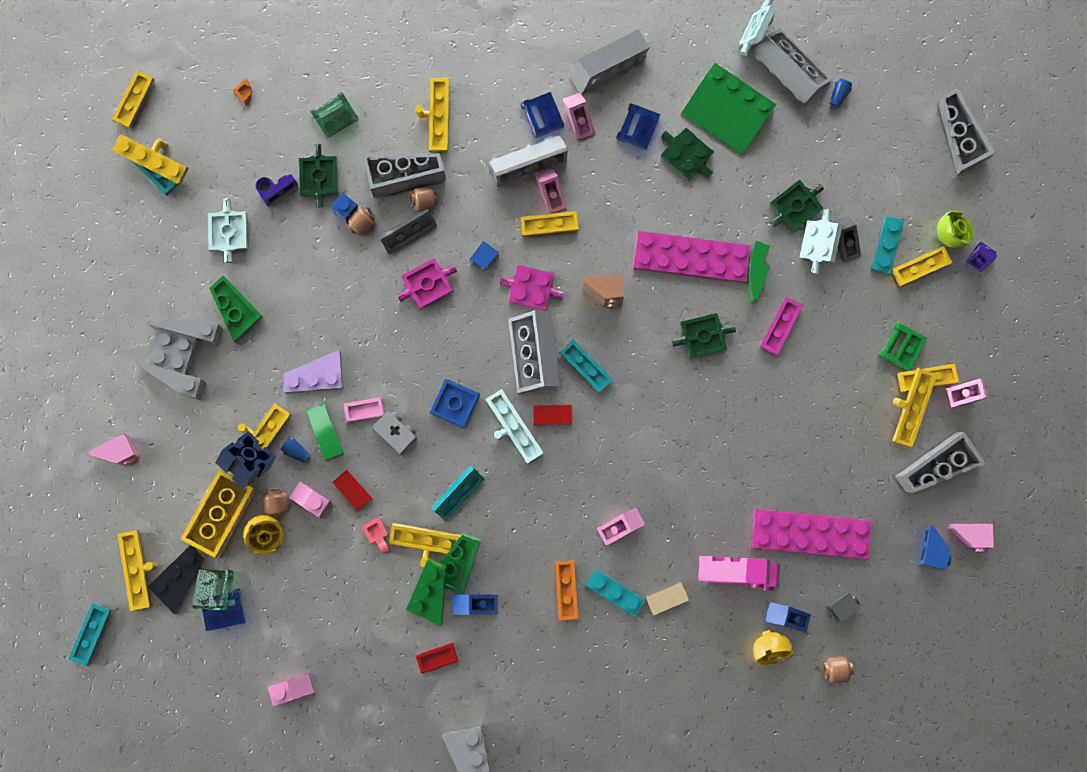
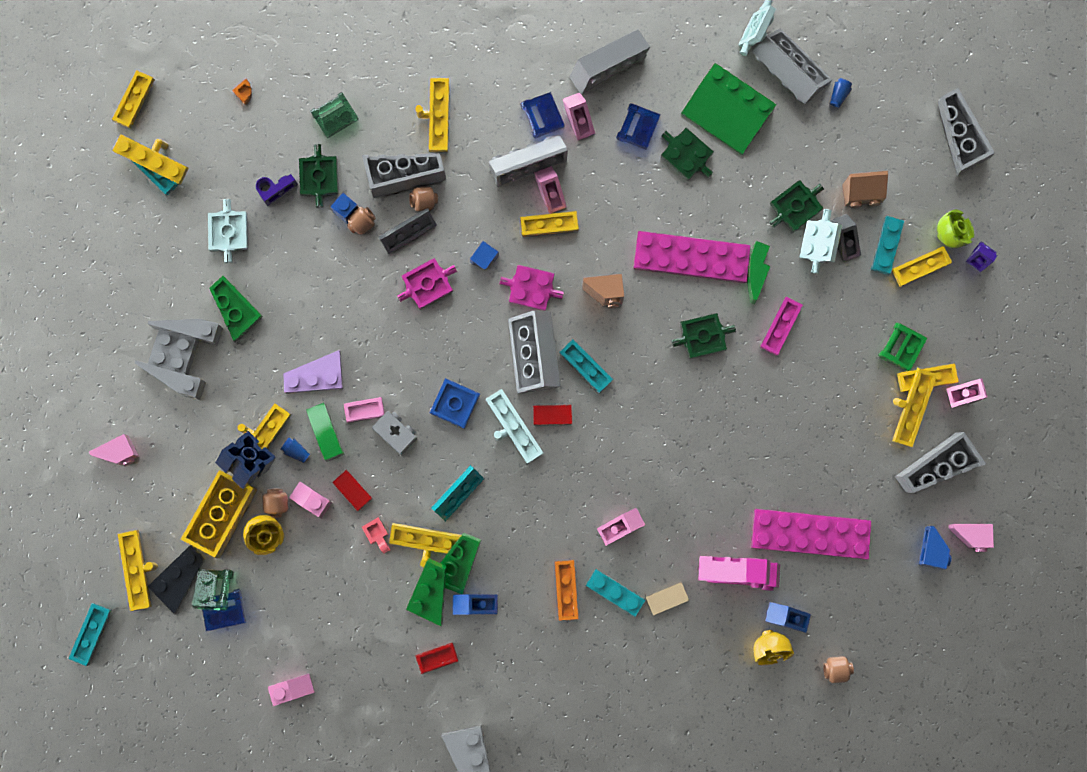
dark grey brick [827,593,860,623] -> none
none -> nougat slope [842,171,888,208]

